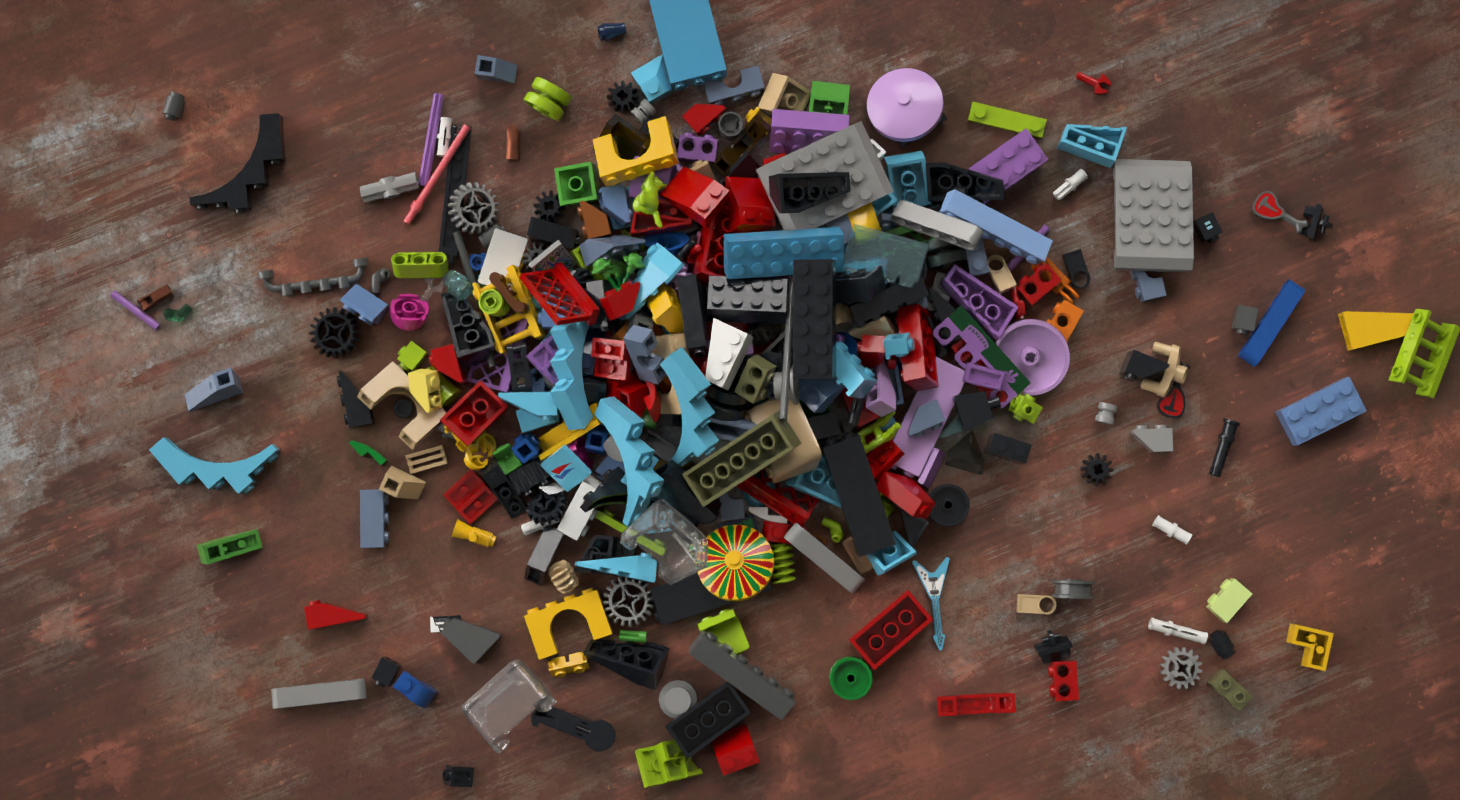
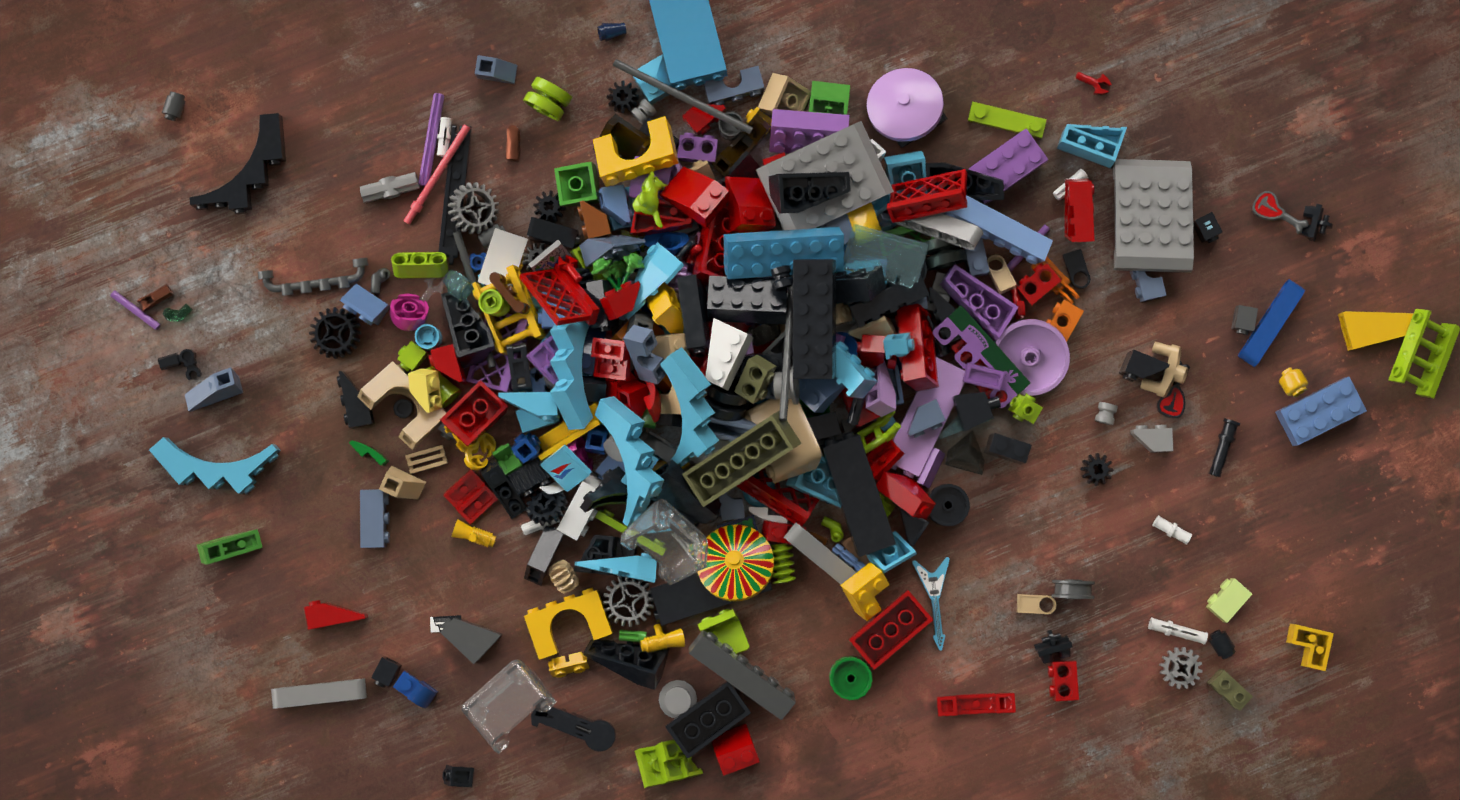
none -> black bar [158,349,202,380]
none -> medium azure wheel [414,324,443,351]
none -> red bar [557,255,582,282]
none -> dark grey piece [613,59,753,134]
none -> yellow piece [640,624,685,653]
none -> black wheel [771,265,793,290]
none -> medium blue axle [832,543,866,572]
none -> yellow brick [840,562,889,621]
none -> red fence [887,169,968,223]
none -> red wedge [1064,179,1095,242]
none -> yellow head [1279,368,1308,397]

